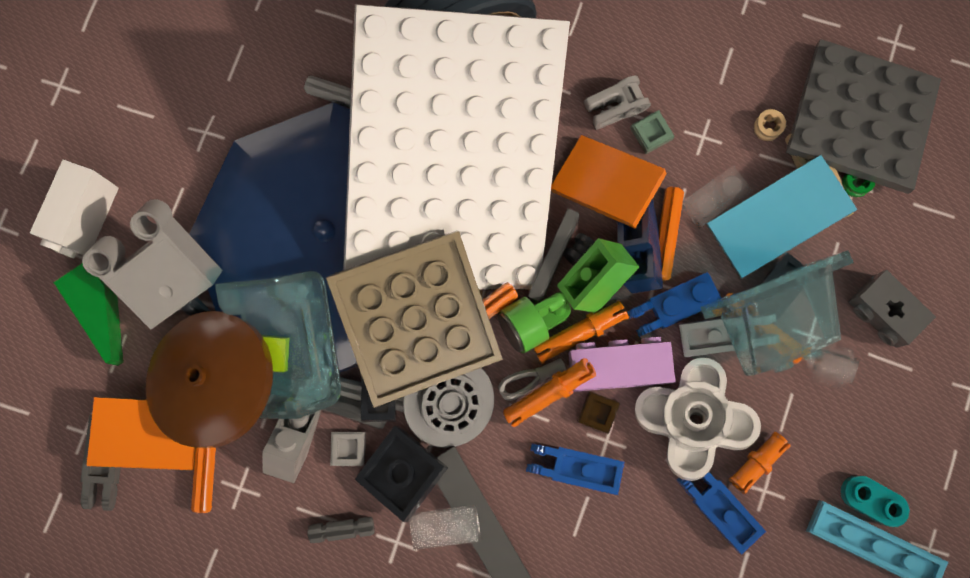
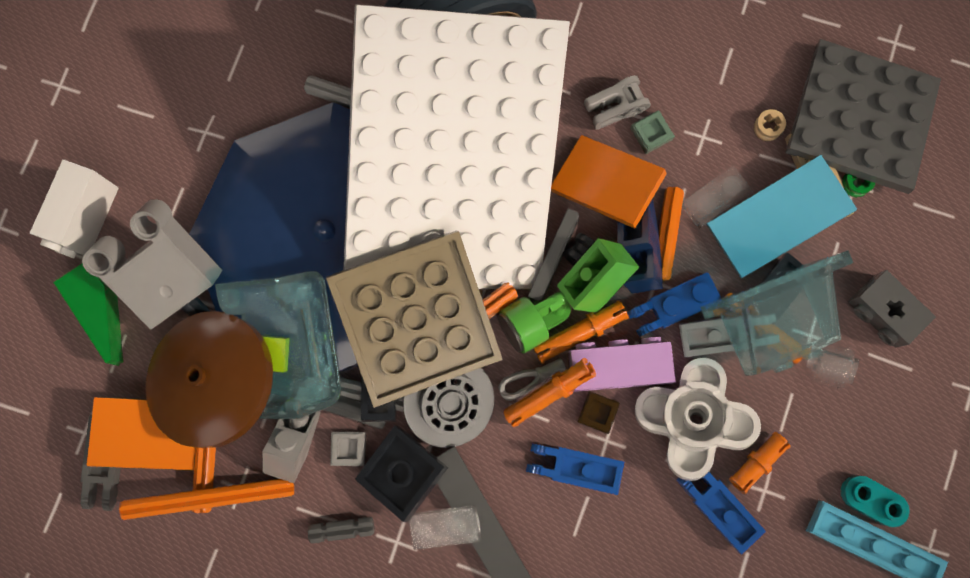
none -> orange axle [119,479,295,520]

